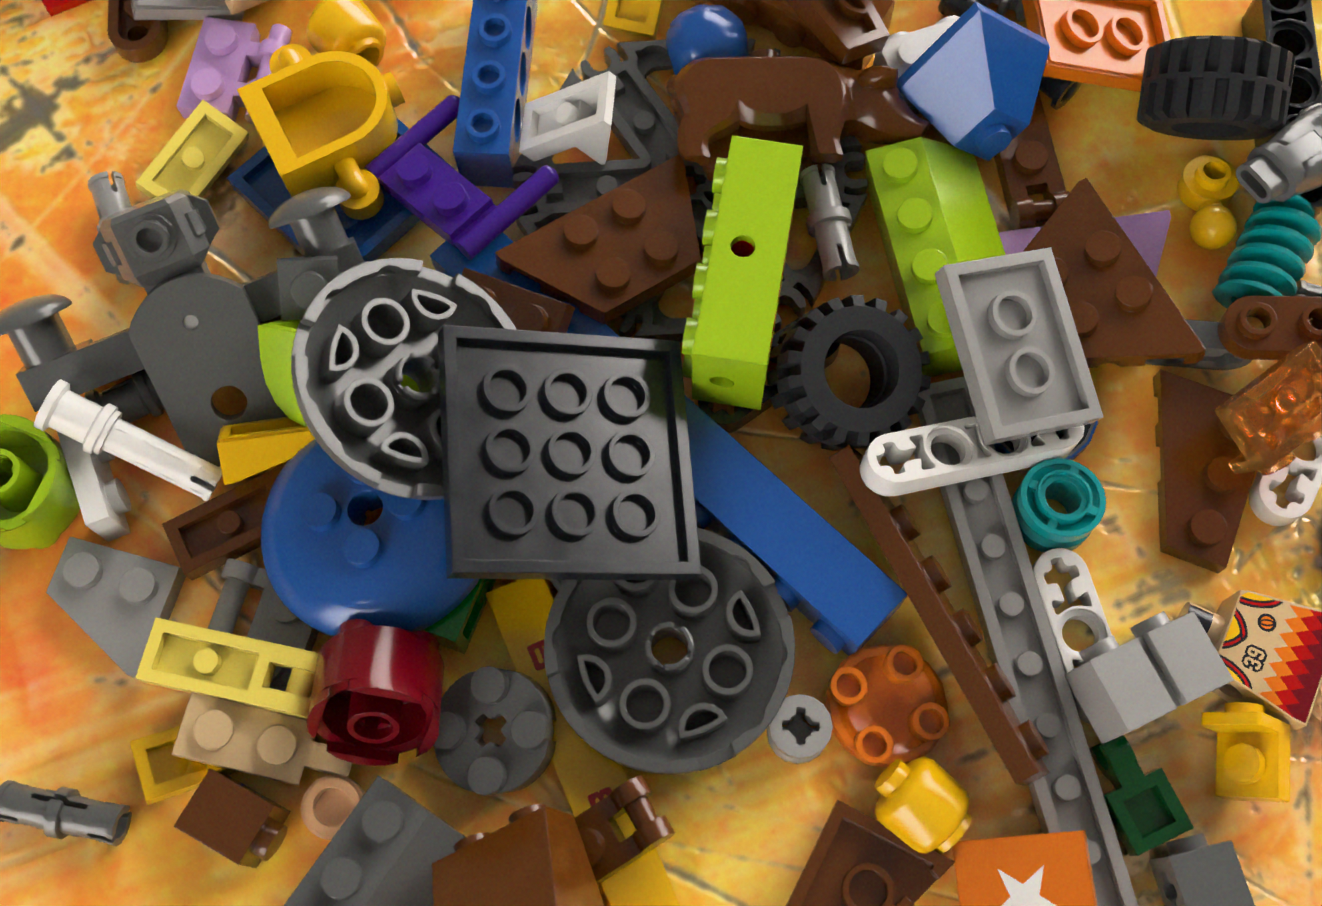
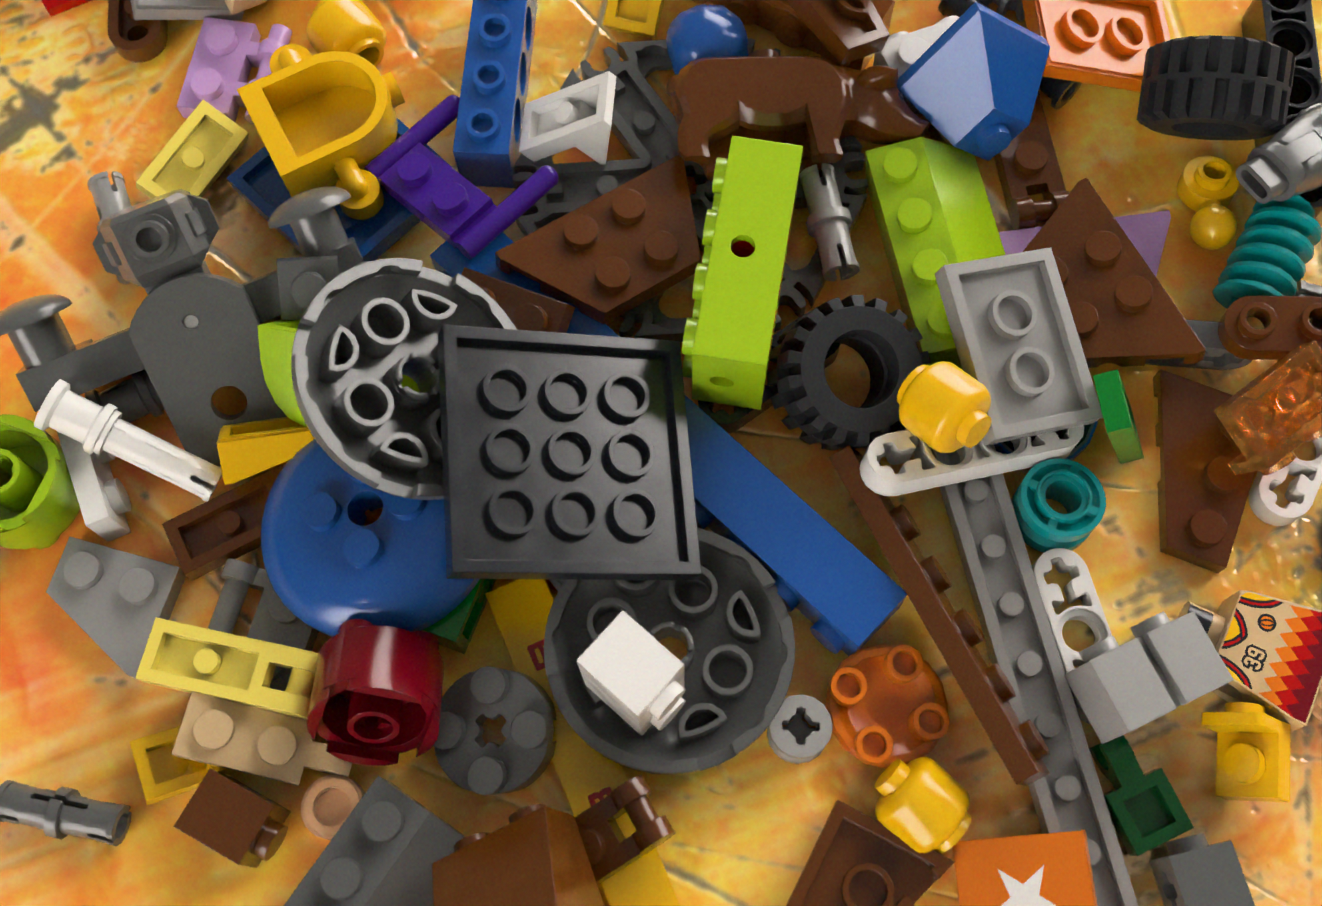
none -> white piece [576,610,685,736]
none -> yellow head [897,361,992,453]
none -> green tile [1093,369,1144,464]

